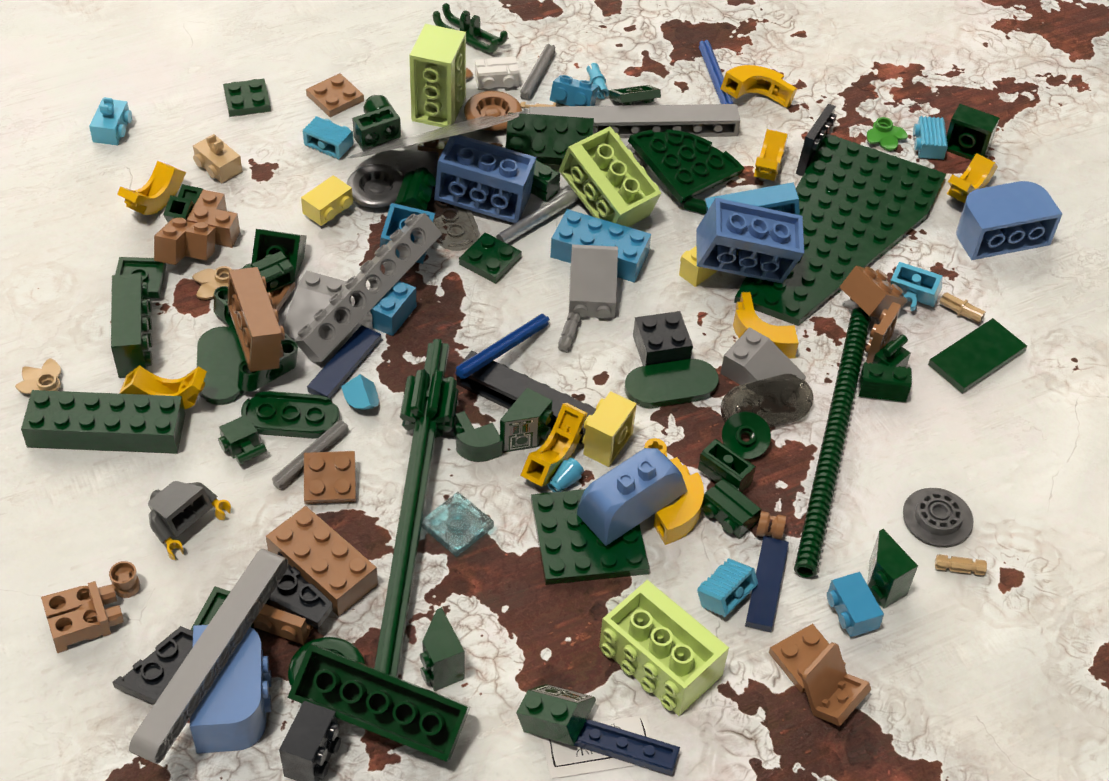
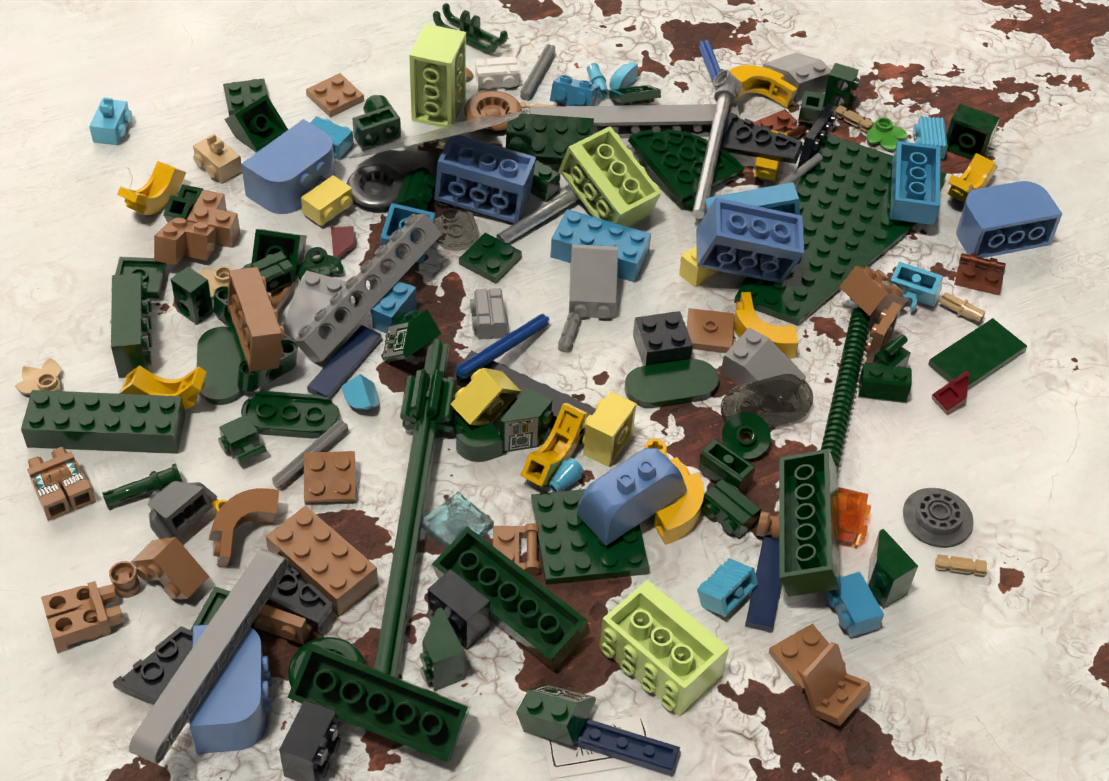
none -> medium nougat hips [27,447,96,521]
none -> dark green pin [102,463,182,508]
none -> medium nougat brick [131,537,209,600]
none -> dark green brick [170,266,213,325]
none -> medium nougat arch [209,488,279,567]
none -> dark green slope [224,94,288,152]
none -> medium blue brick [241,119,335,214]
none -> dark green plate [297,247,344,280]
none -> dark red tile [331,226,355,260]
none -> dark green slope [382,309,442,362]
none -> black brick [427,569,490,650]
none -> dark green brick [432,526,590,672]
none -> light yellow brick [451,368,521,426]
none -> light grey brick [470,288,506,339]
none -> medium nougat plate [493,523,540,575]
none -> medium azure brick [609,62,638,90]
none -> medium nougat plate [686,308,734,353]
none -> flat silver piece [692,69,742,219]
none -> black wing [720,112,803,164]
none -> copper plate [753,109,806,139]
none -> light grey slope [762,53,831,102]
none -> light grey bar [777,153,823,185]
none -> dark green brick [779,449,841,597]
none -> dark green brick [798,90,825,125]
none -> dark green brick [823,63,860,110]
none -> tan axle [834,105,873,132]
none -> clear orange brick [837,487,871,549]
none -> dark azure brick [890,141,941,225]
none -> dark red tile [932,371,969,415]
none -> copper plate [954,253,1006,295]

